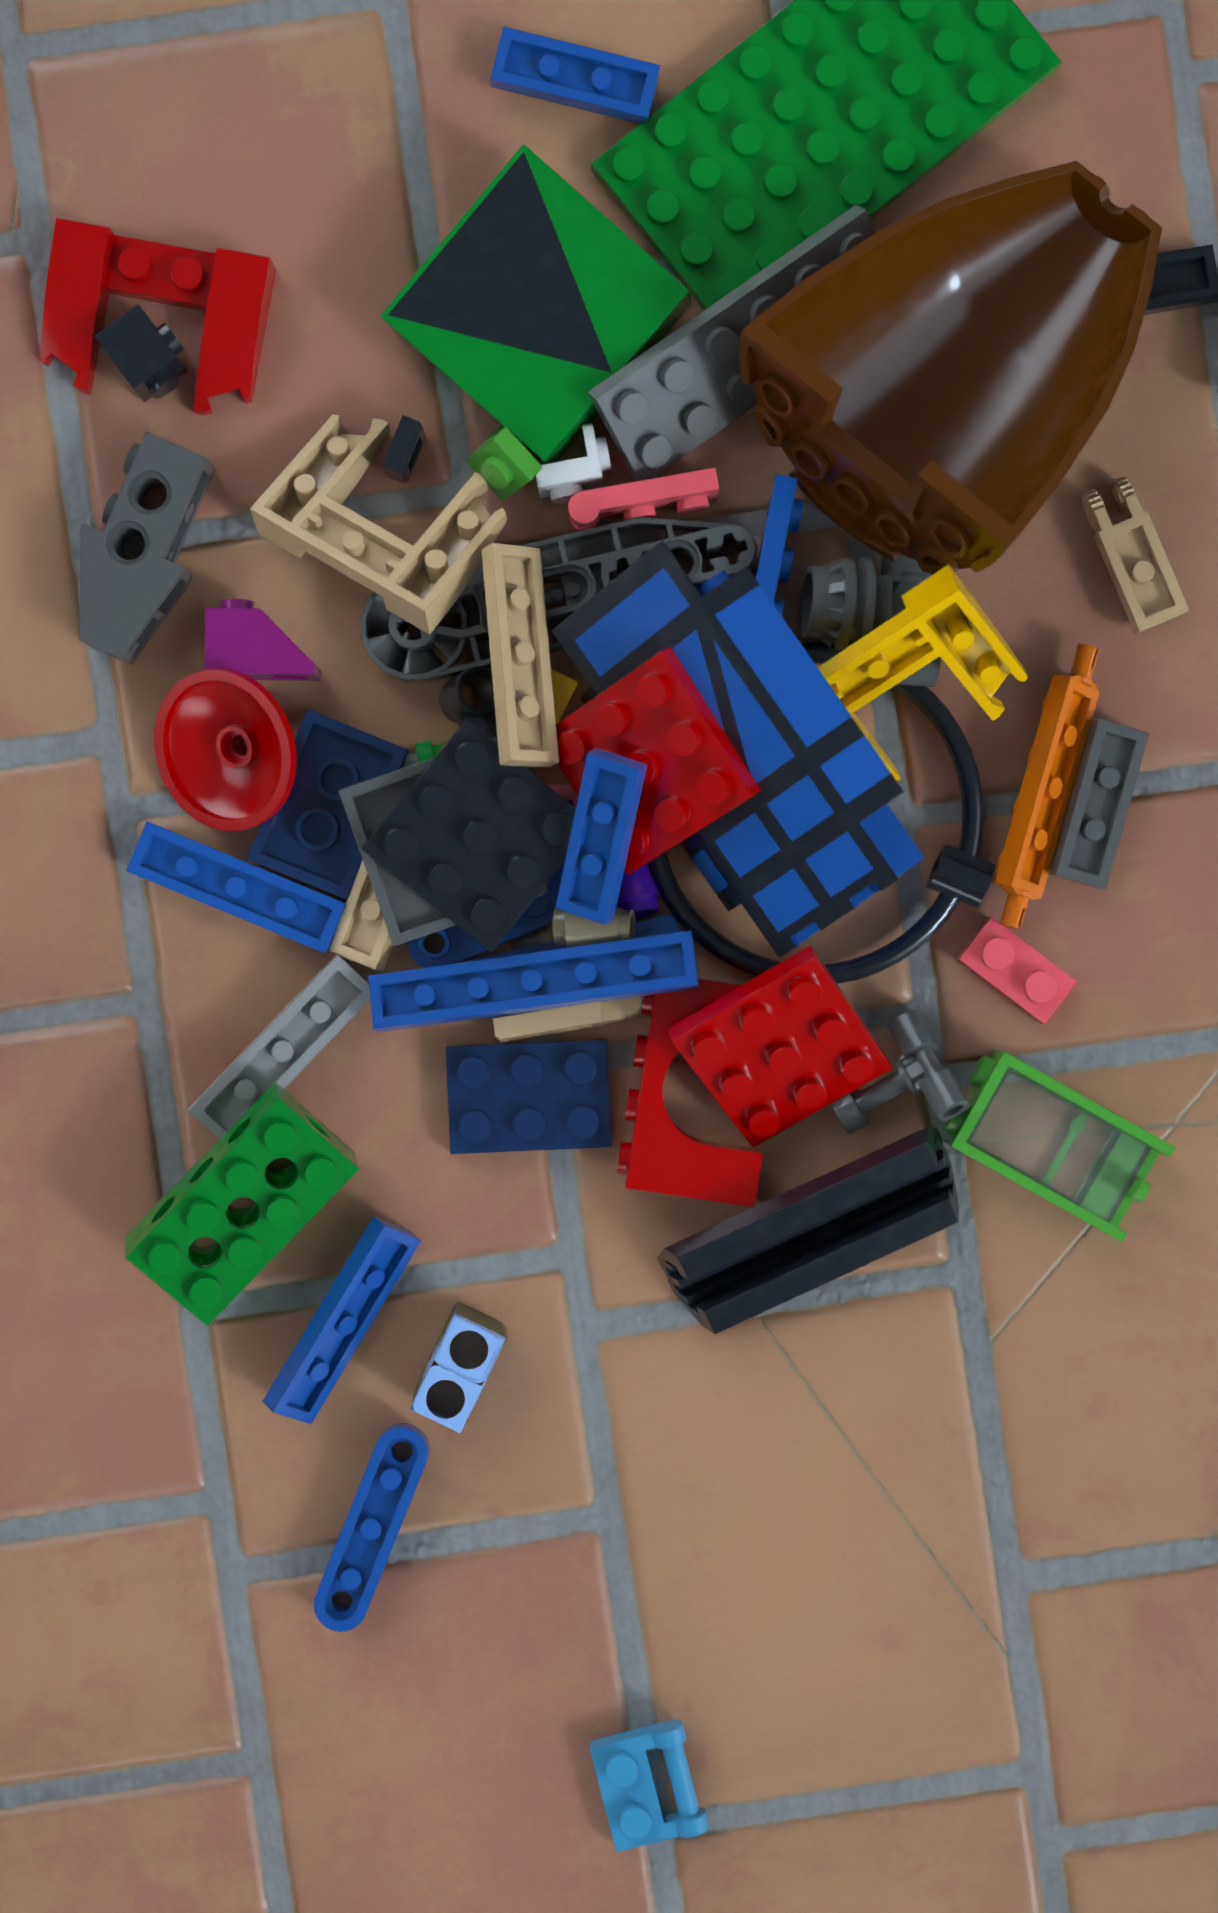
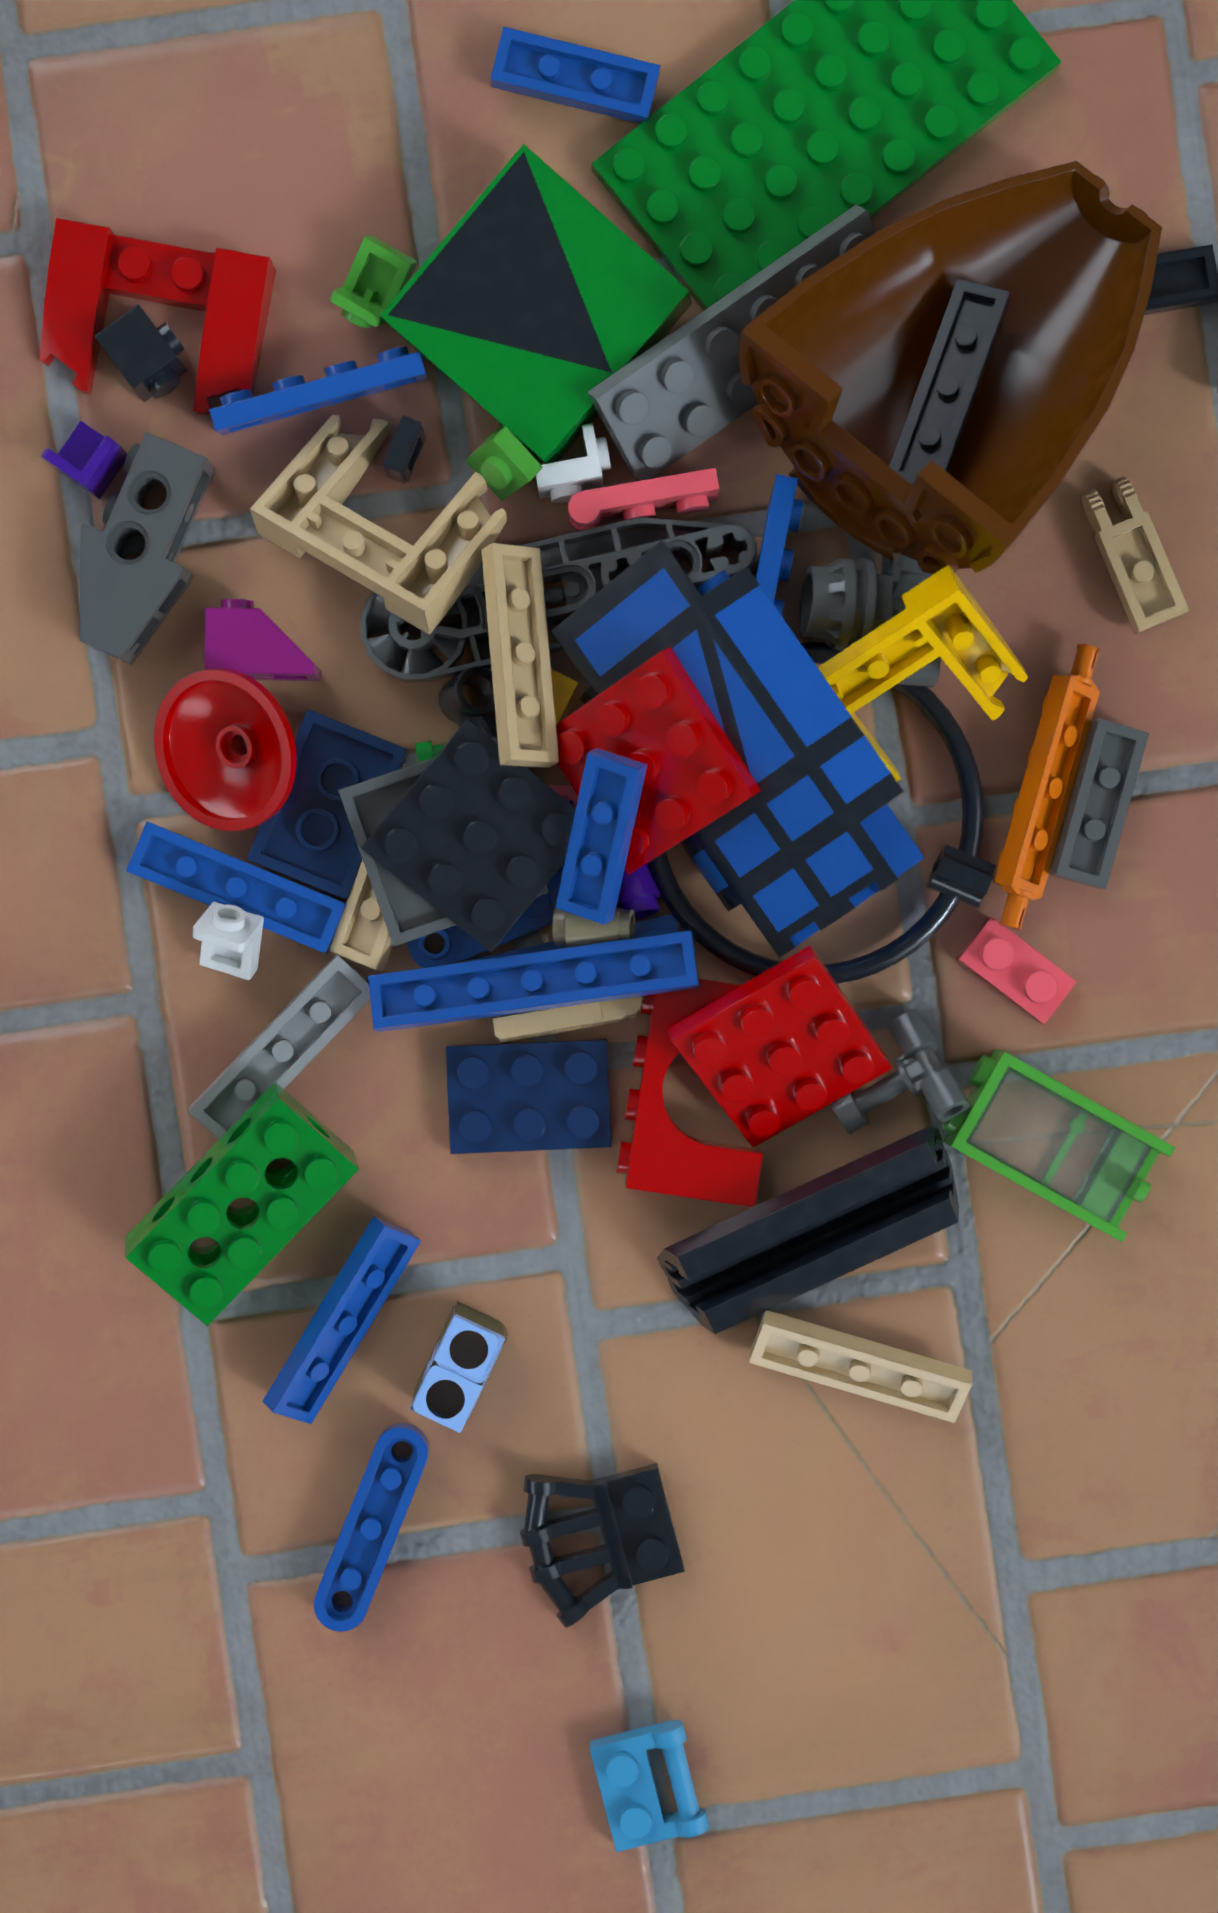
none -> dark purple panel [41,421,128,500]
none -> white bracket [192,901,264,980]
none -> blue plate [209,346,428,436]
none -> bright green bracket [330,235,418,328]
none -> black plate [520,1463,685,1628]
none -> tan plate [749,1310,973,1423]
none -> black plate [889,278,1010,485]

